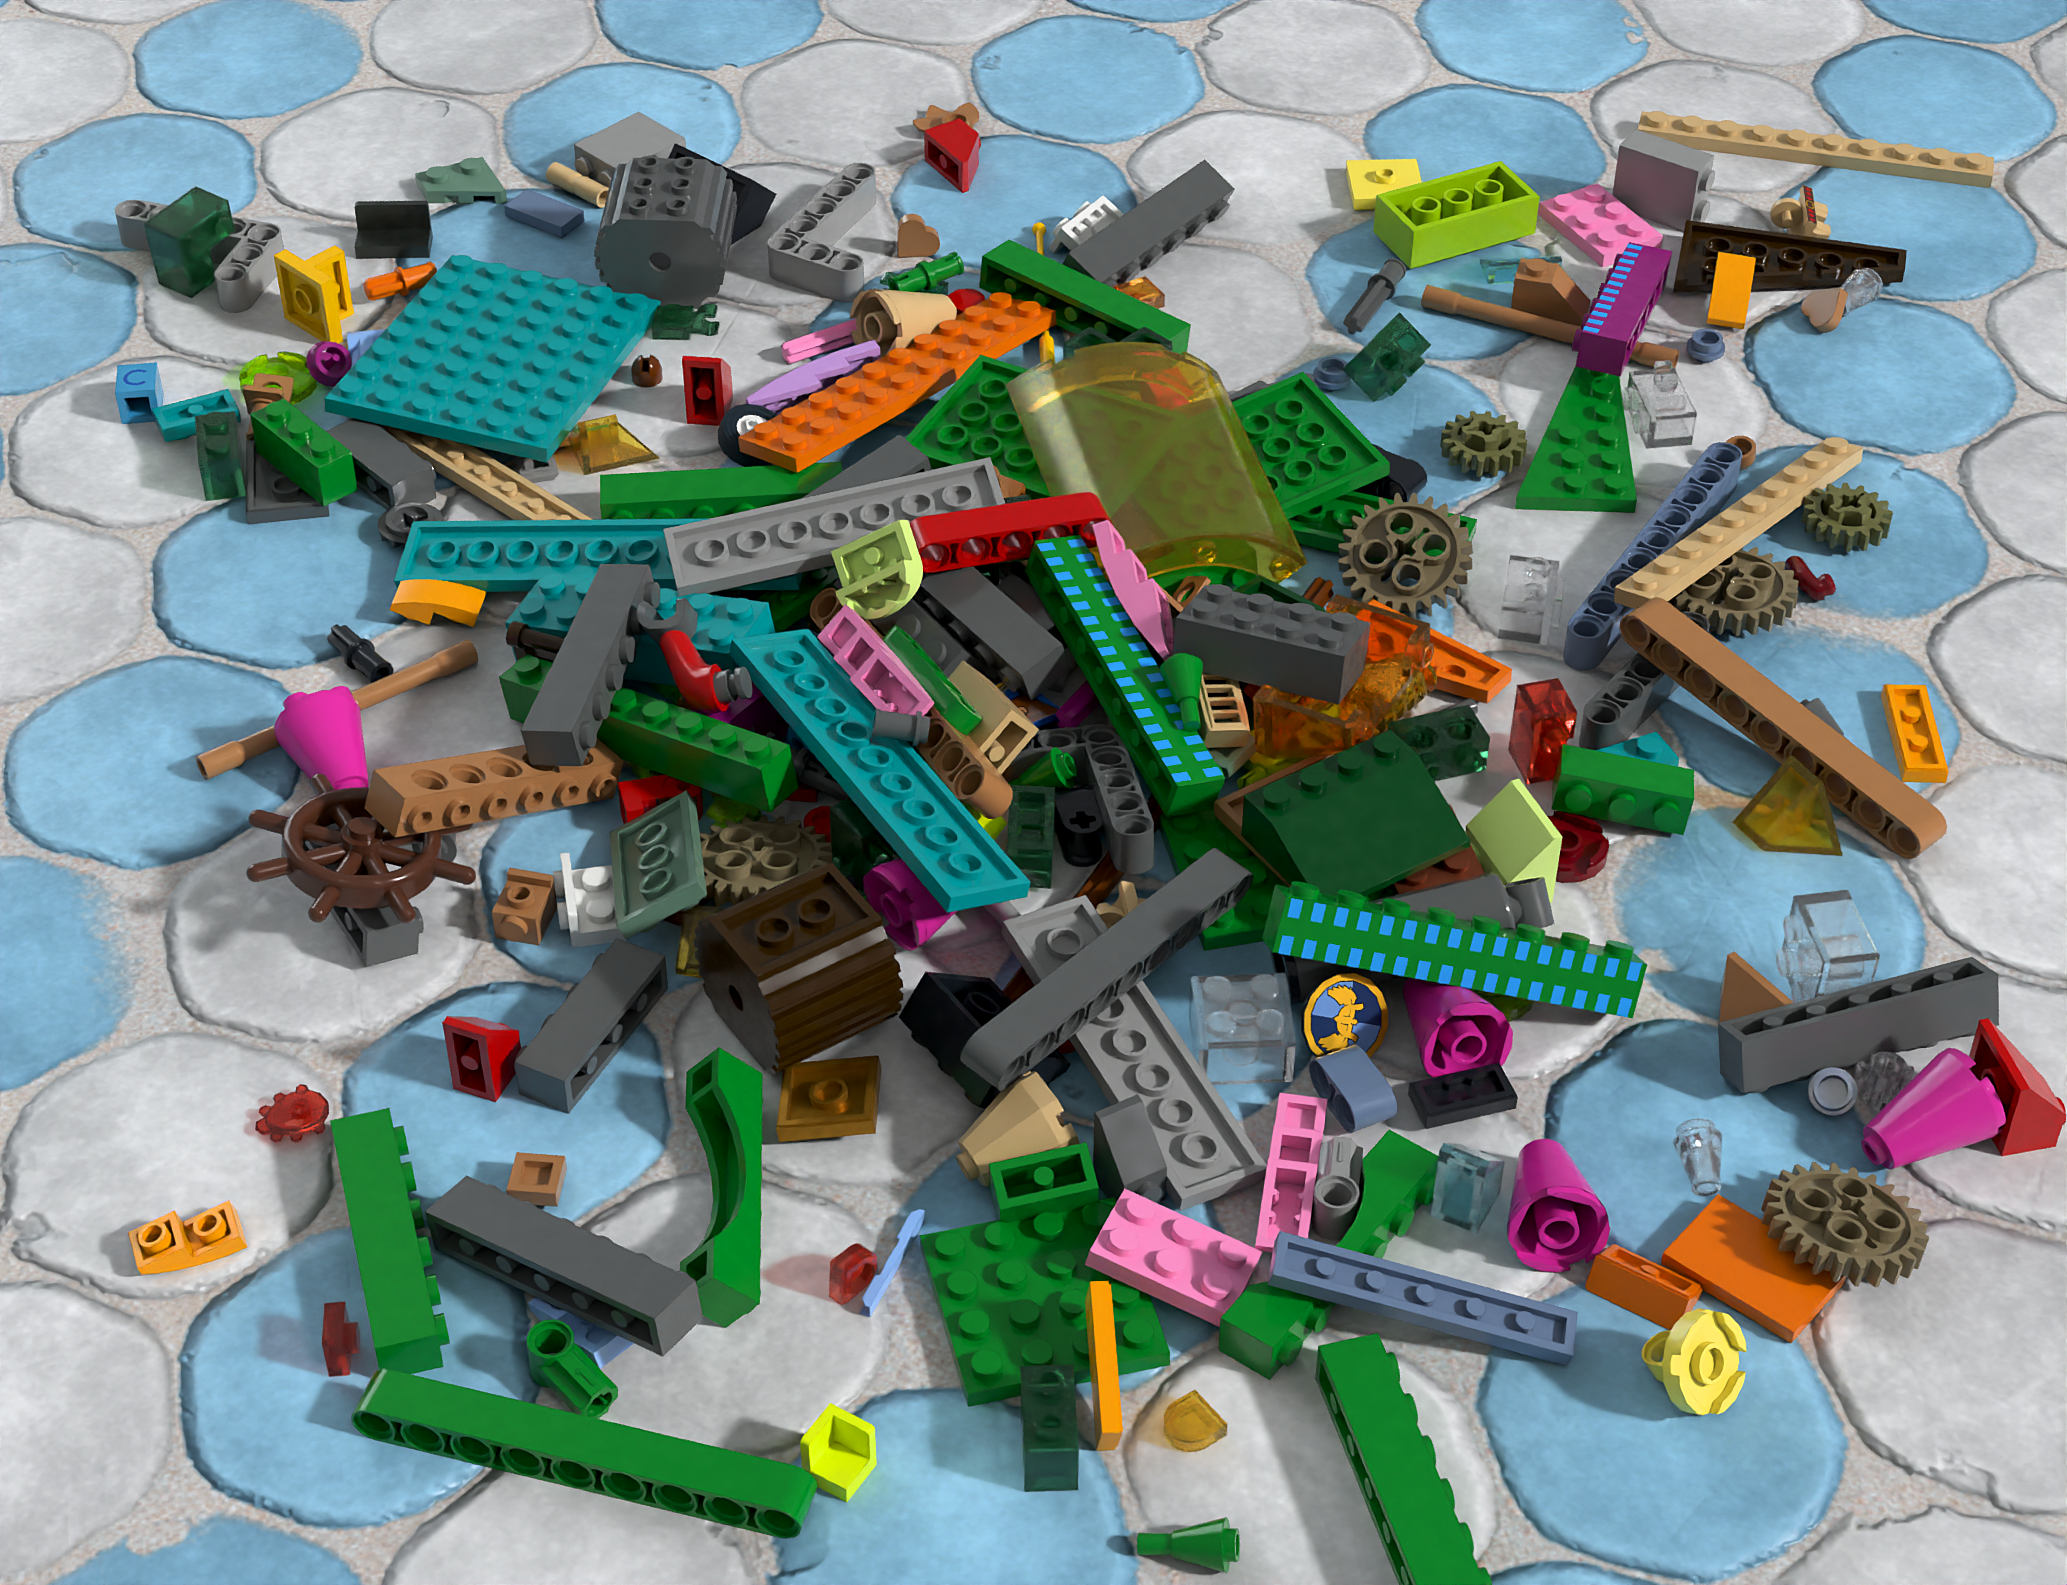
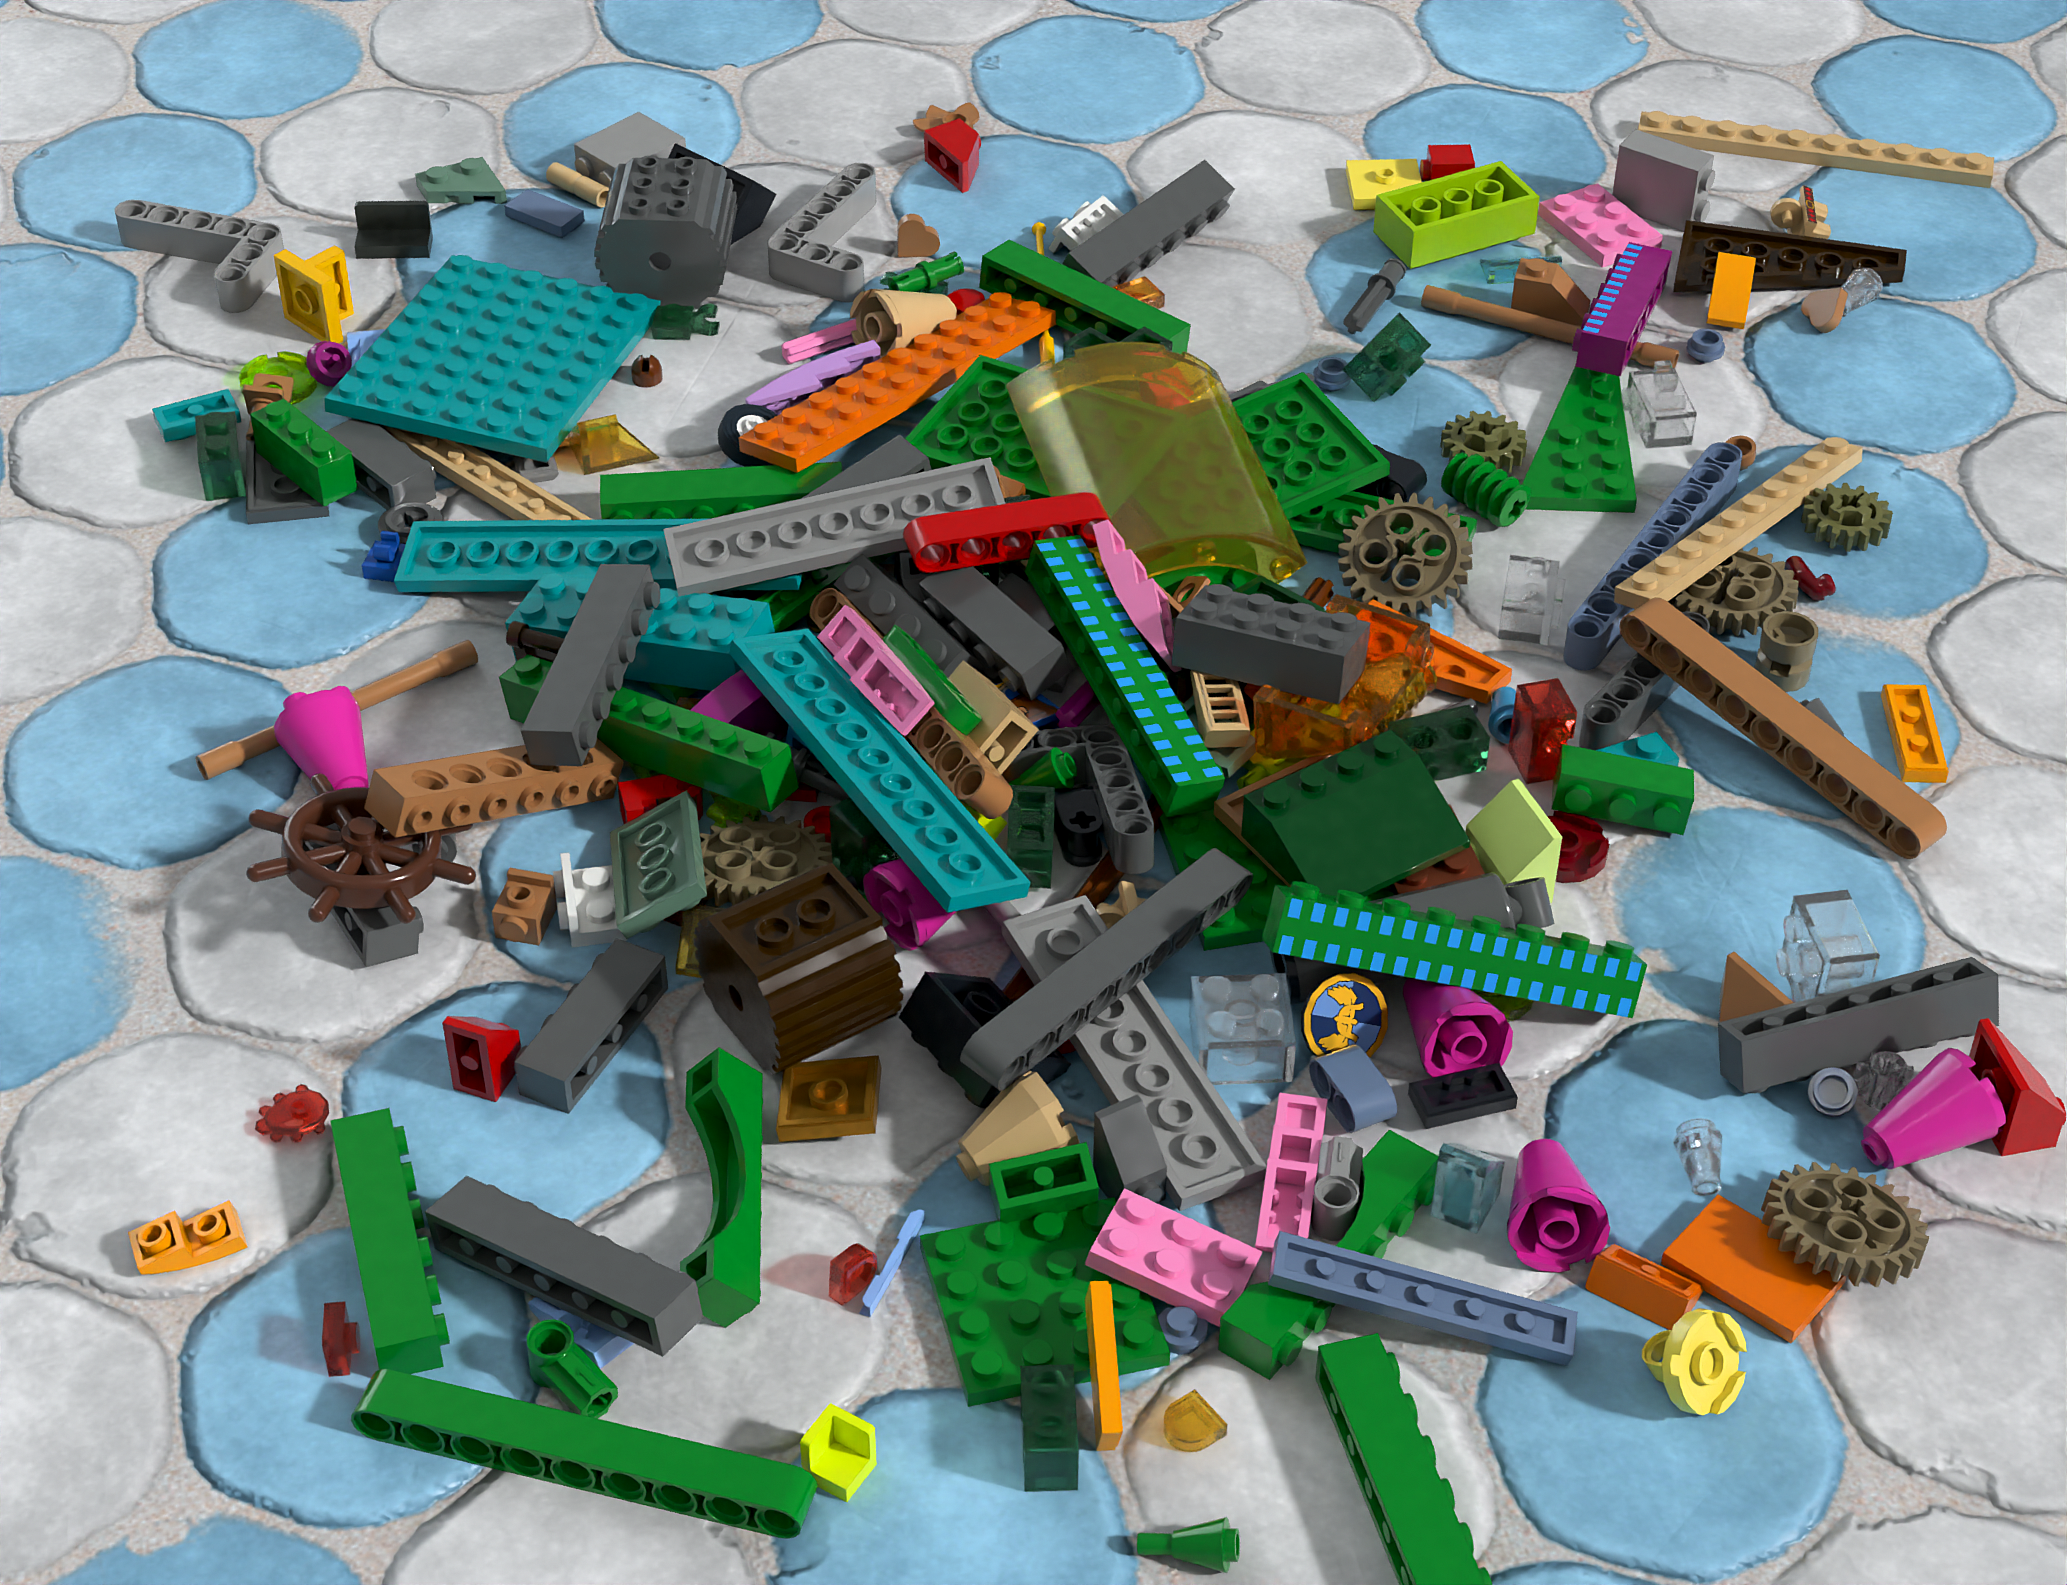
dark azure brick [115,362,164,424] -> none
clear green brick [143,186,235,298] -> none
black axle [327,624,394,683] -> none
orange axle [363,261,437,300] -> none
light orange slope [389,579,487,627] -> none
medium nougat plate [506,1152,567,1207] -> none
piece [637,598,753,714] -> none
red slope [682,356,733,426] -> none
yellowish green slope [831,520,923,619] -> none
dark grey pin [872,709,930,747] -> none
green cone [1159,653,1203,732] -> none
clear yellow slope [1732,755,1843,856] -> none
none -> blue tile [362,531,406,582]
none -> sand blue plate [1158,1306,1208,1355]
none -> red brick [1420,144,1475,181]
none -> green piece [1441,453,1532,527]
none -> dark azure cone [1488,687,1532,744]
none -> dark tan wheel [1754,611,1818,692]

